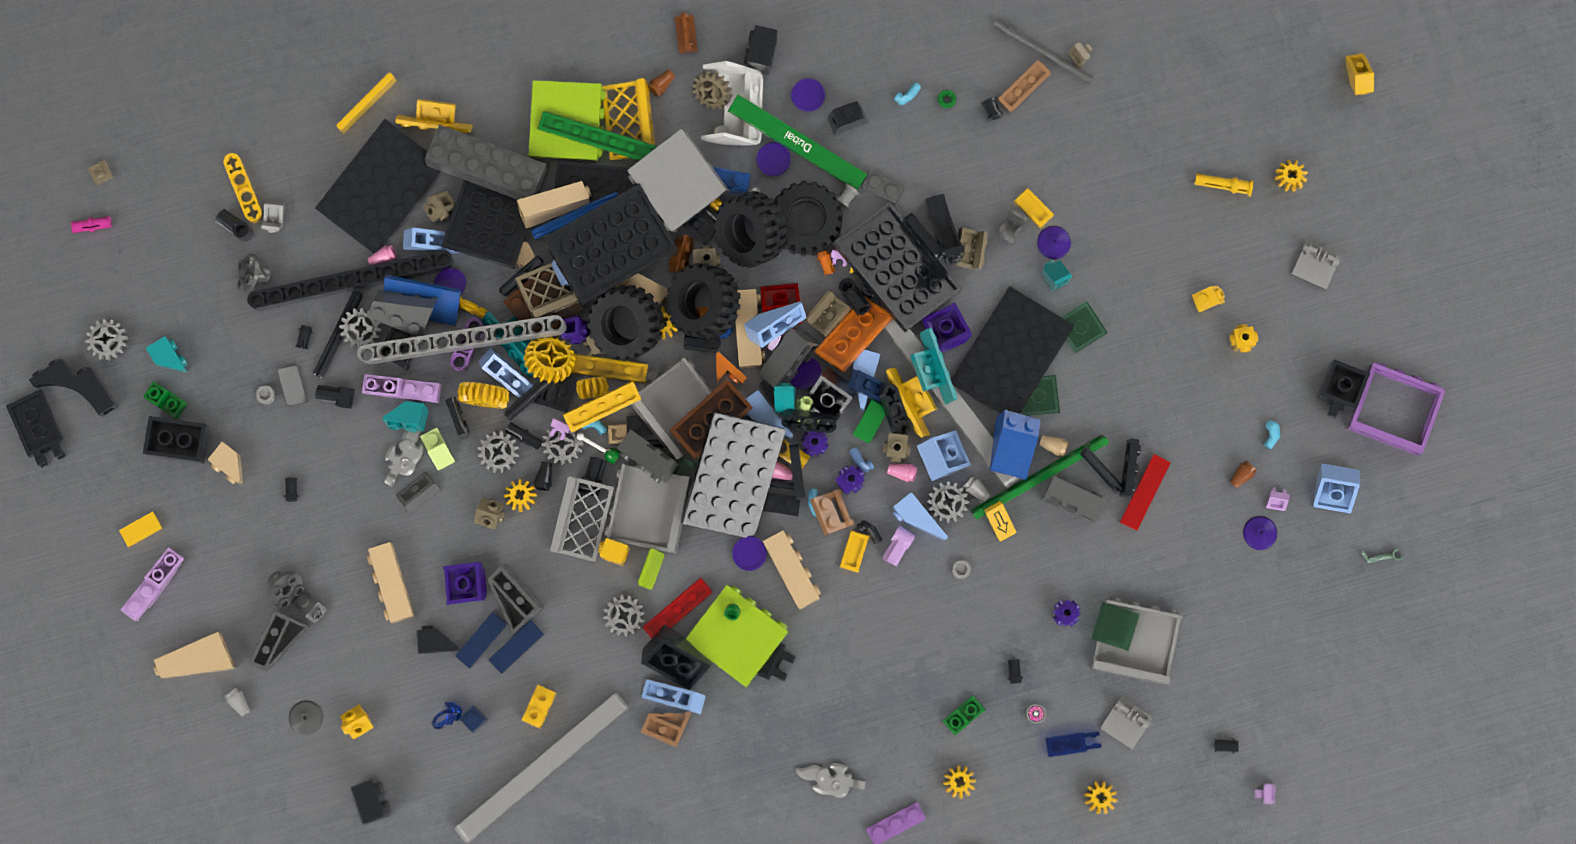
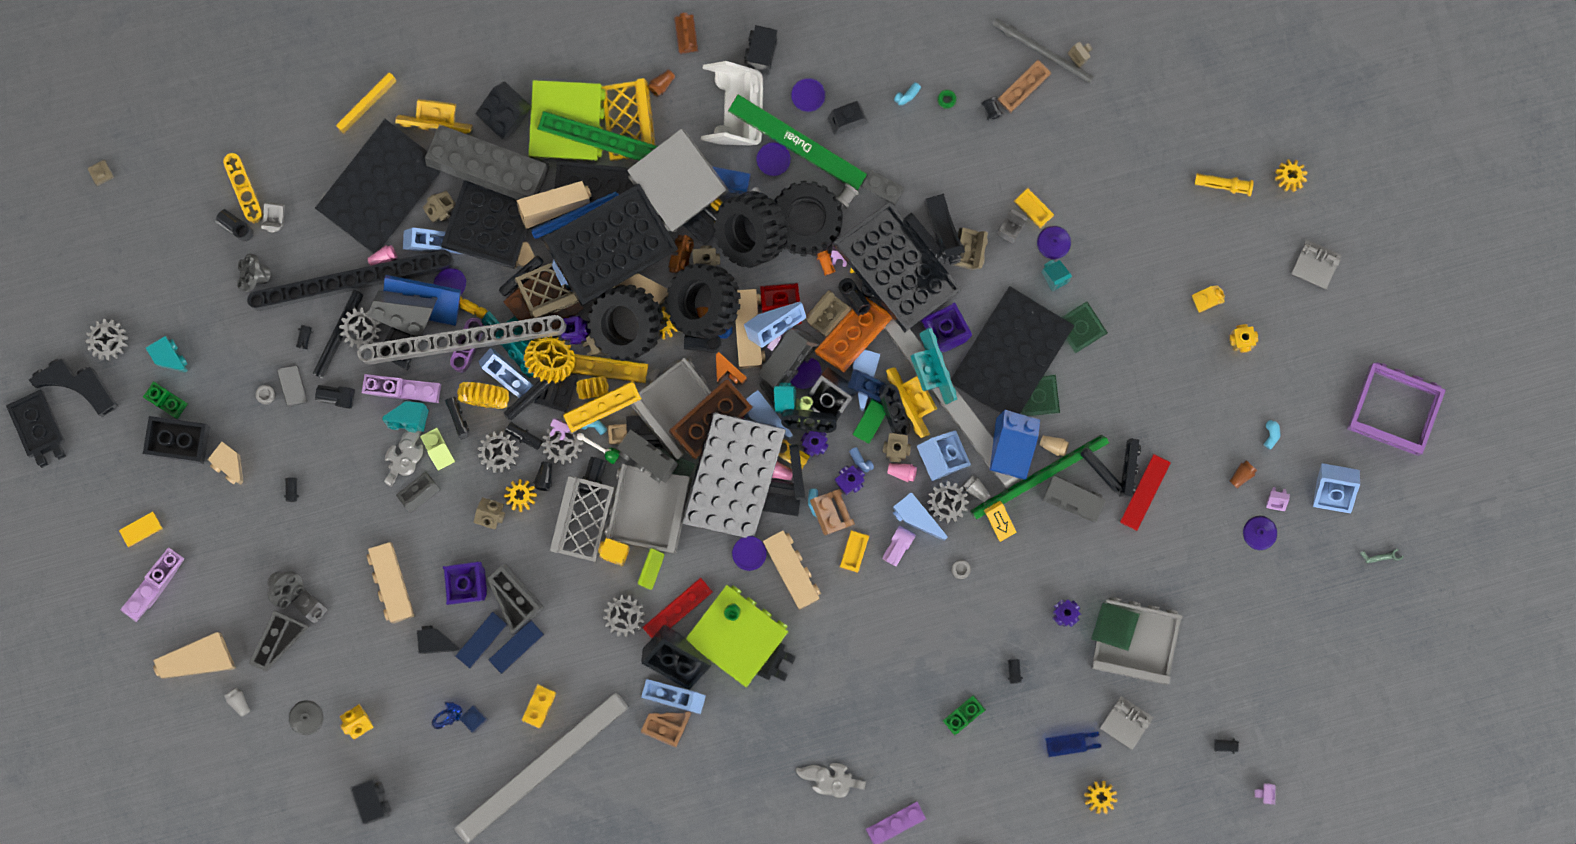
dark pink pin [71,216,112,234] -> none
dark tan gear [692,70,732,110] -> none
black arm [856,520,882,544] -> none
yellow gear [943,765,976,799] -> none
tile [1026,704,1046,724] -> none
black hinge [1317,359,1370,419] -> none
yellow slope [1345,53,1374,95] -> none
none -> black brick [475,81,532,140]

